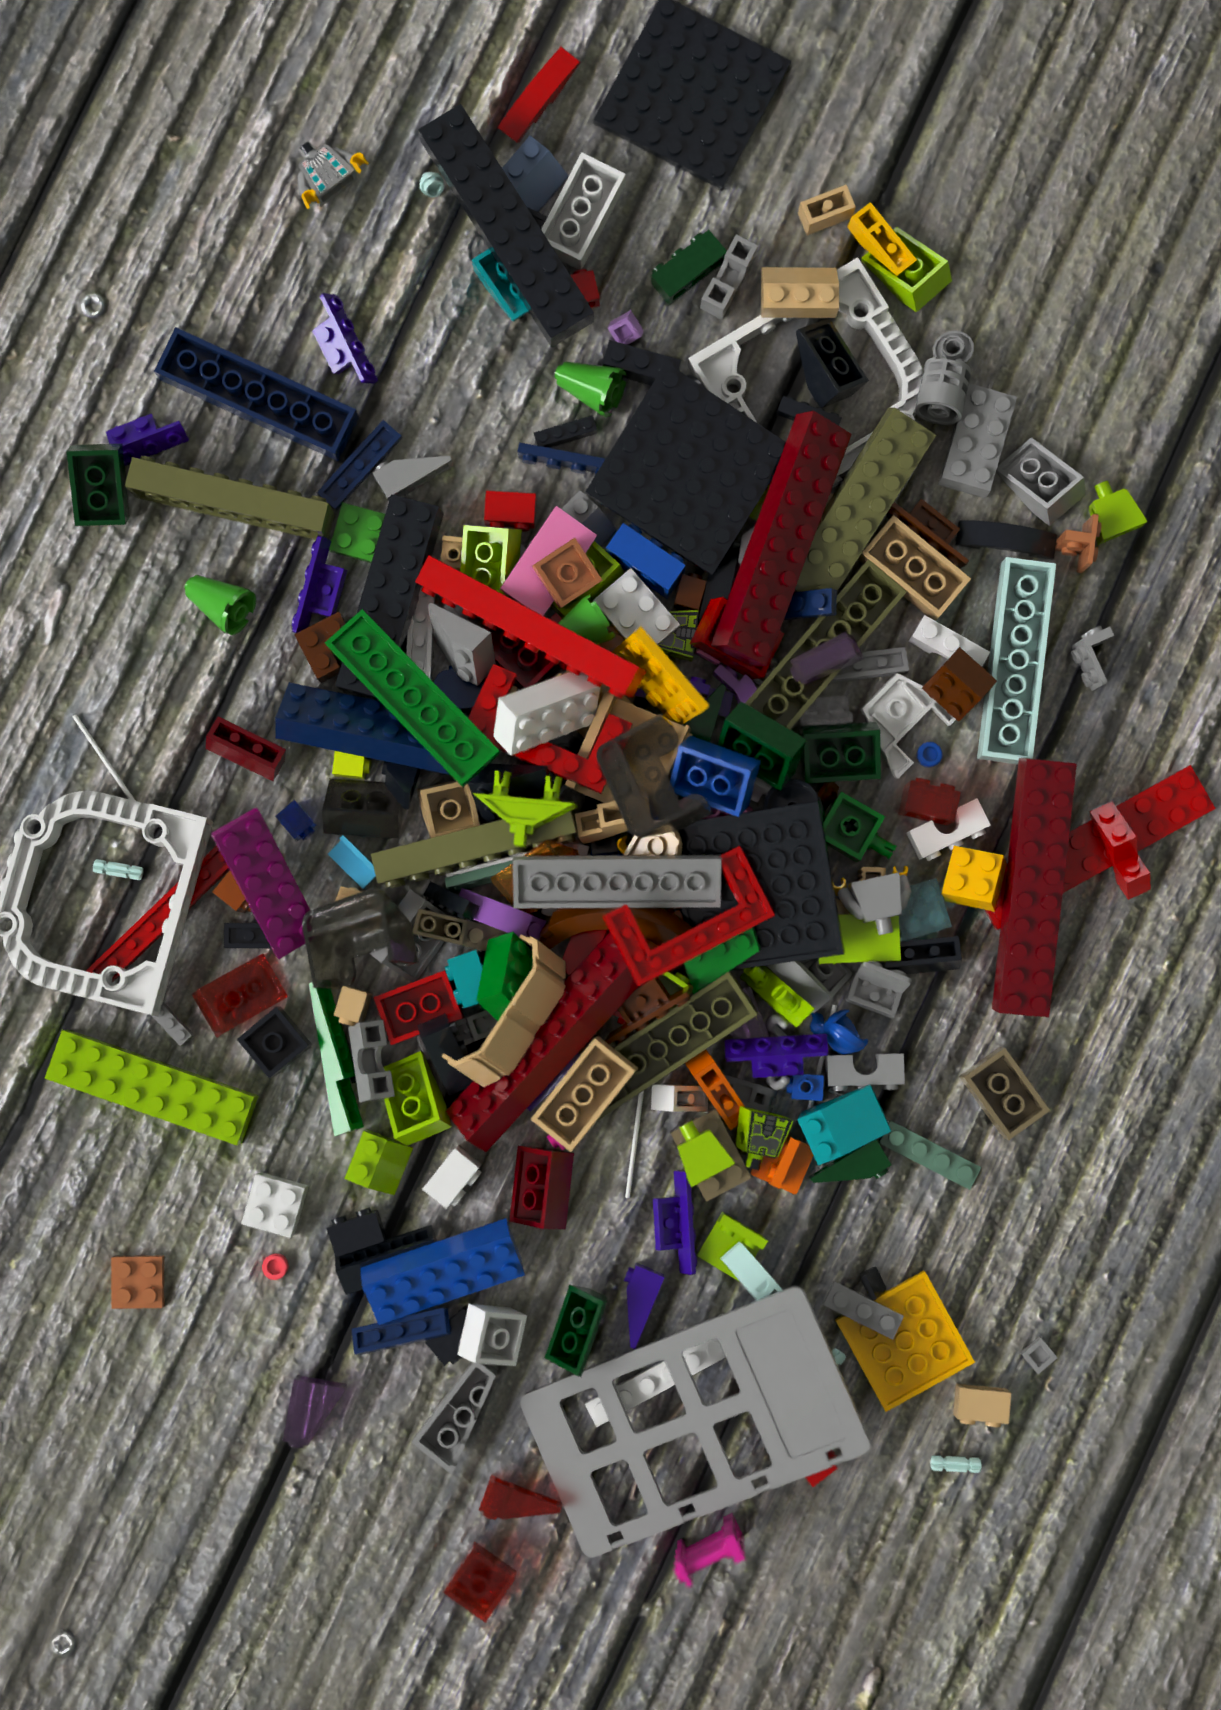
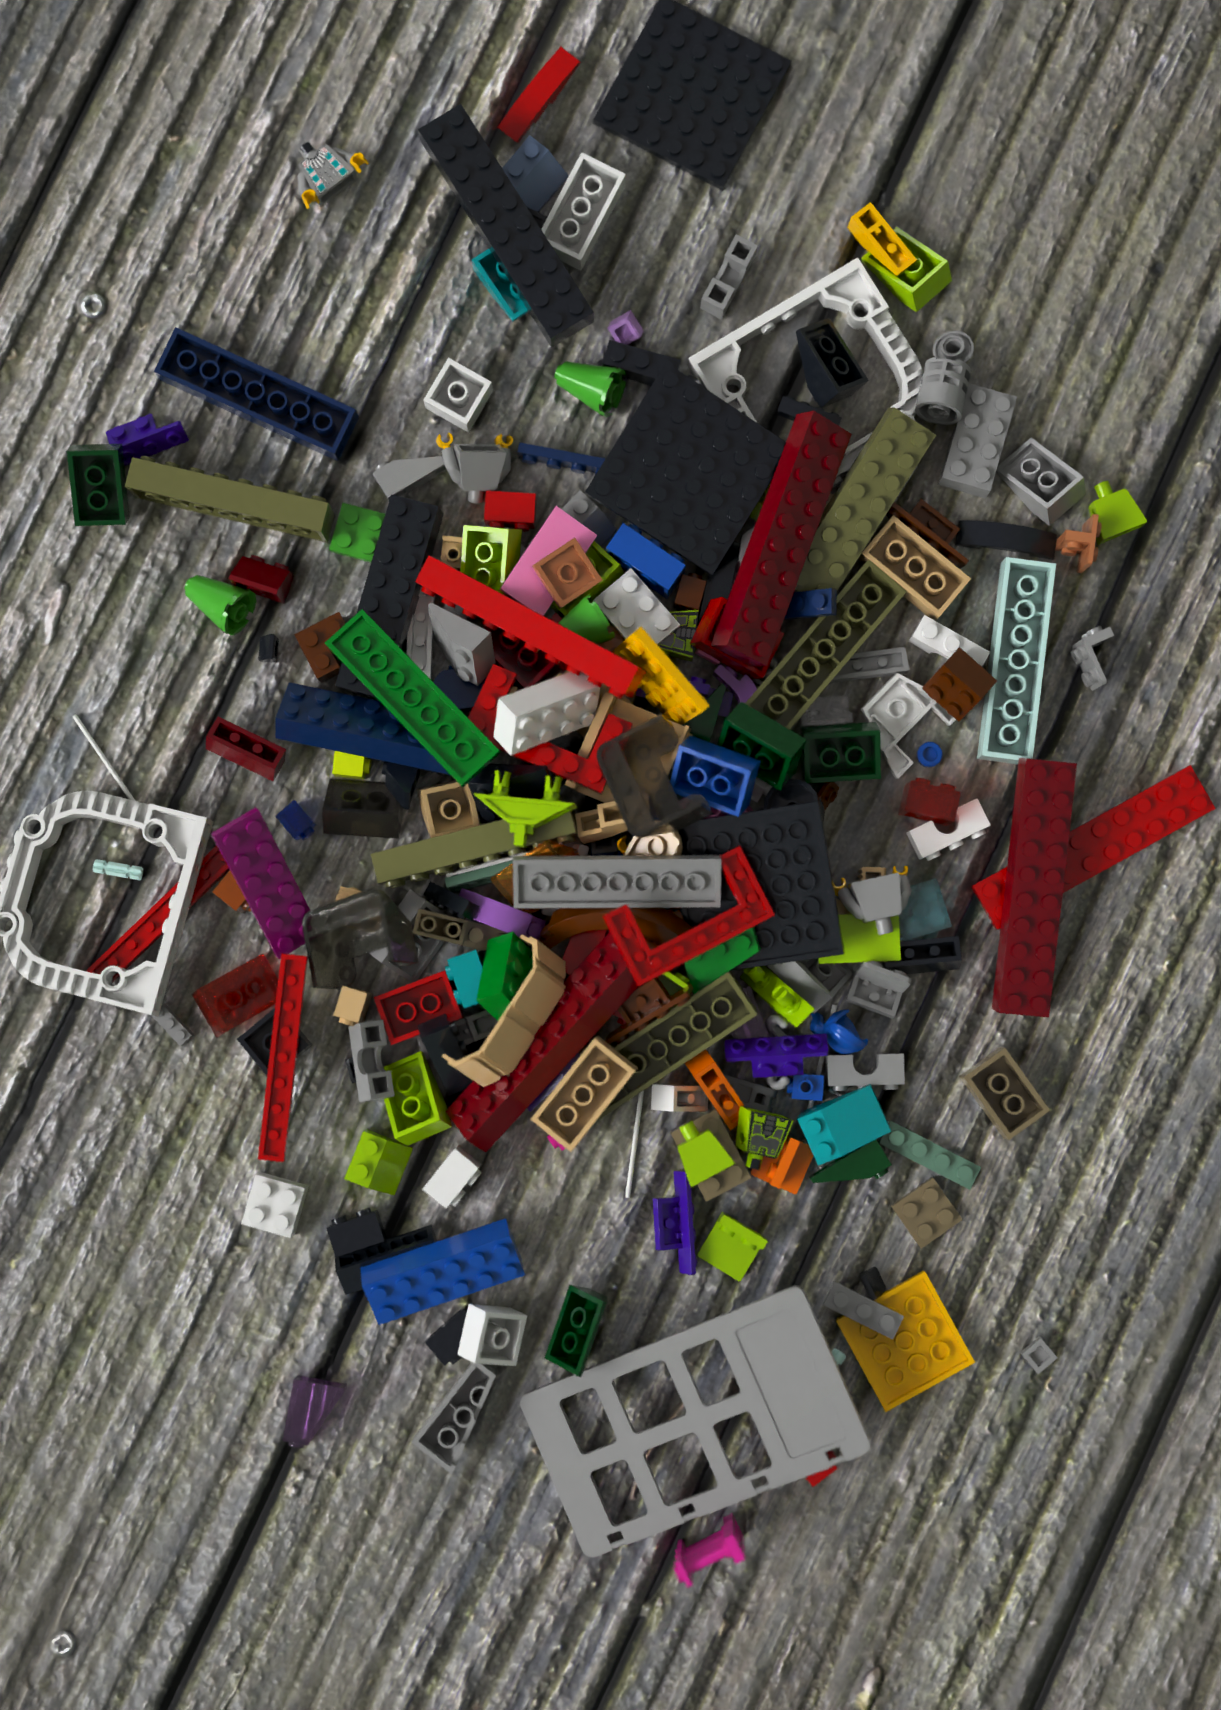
lime brick [44,1030,259,1146] -> none
nougat plate [111,1255,164,1309] -> none
black plate [224,923,272,949] -> none
coral tile [262,1253,289,1280] -> none
dark purple bracket [292,535,348,633] -> none
green slope [309,980,364,1136] -> none
dark purple bracket [312,293,378,384] -> none
dark blue plate [317,420,402,511] -> none
medium azure panel [328,835,376,889] -> none
dark blue plate [351,1308,451,1355] -> none
light aqua plate [419,172,444,198] -> none
clear red brick [443,1541,517,1623] -> none
clear red slope [479,1475,562,1520] -> none
dark red slope [509,1145,574,1229] -> none
black piece [533,415,597,448] -> none
red brick [570,269,600,308] -> none
white plate [585,1339,726,1427] -> none
dark purple slope [624,1263,665,1349] -> none
dark green brick [651,230,727,306] -> none
light aqua slope [721,1241,782,1301] -> none
tan slope [761,267,839,318] -> none
clear purple slope [790,632,864,685] -> none
tan brick [798,184,856,235] -> none
green brick [823,792,897,862] -> none
light aqua axle [930,1455,982,1473] -> none
yellow brick [942,846,1007,912] -> none
tan brick [953,1383,1011,1427] -> none
red arch [1089,801,1151,900] -> none
none -> dark red slope [229,555,294,604]
none -> black slope [258,634,279,663]
none -> red plate [258,954,308,1162]
none -> white brick [423,358,493,433]
none -> light grey torso [436,432,513,503]
none -> dark tan plate [891,1177,963,1249]

